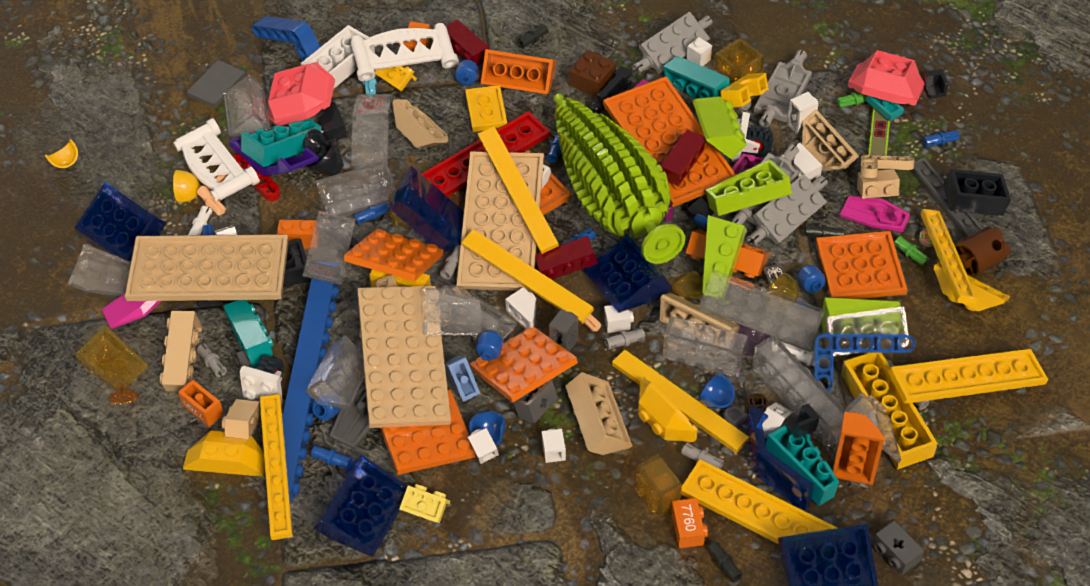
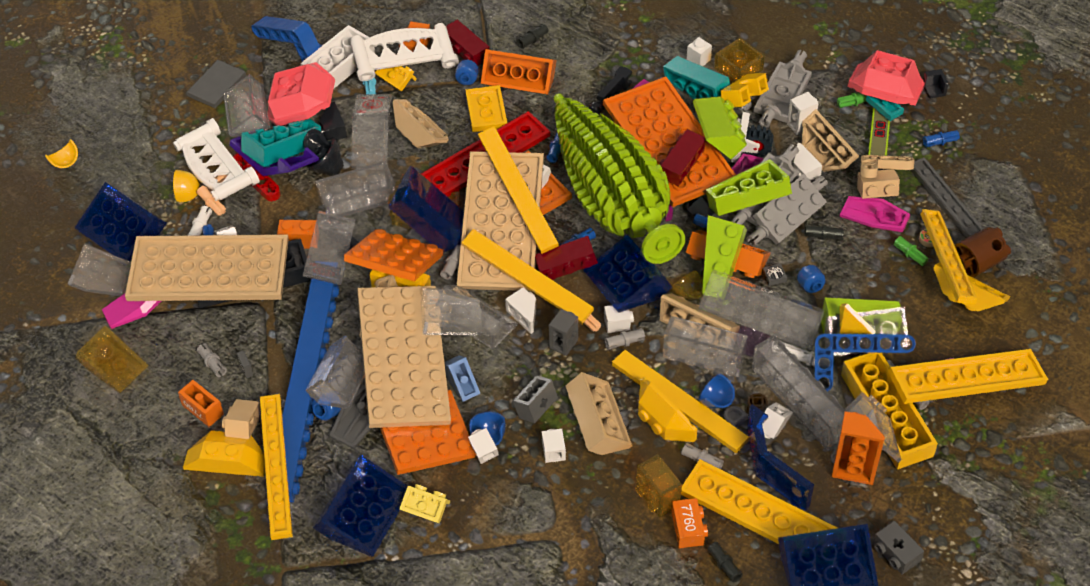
clear orange tile [109,387,138,404] -> none
tan wedge [160,311,203,392] -> none
teal wedge [223,300,274,369] -> none
white plate [240,355,284,405] -> none
blue pin [311,445,353,470] -> none
blue axle [354,202,391,225] -> none
orange plate [469,327,578,403] -> none
blue head [476,330,504,361] -> none
reddish brown brick [569,50,617,98] -> none
light grey plate [632,12,713,74] -> none
clear yellow helmet [764,273,799,306] -> none
teal wedge [764,425,839,506] -> none
black panel [785,403,820,439] -> none
orange plate [816,231,908,299] -> none
black brick [943,169,1011,216] -> none
none -> yellow slope [840,304,875,334]

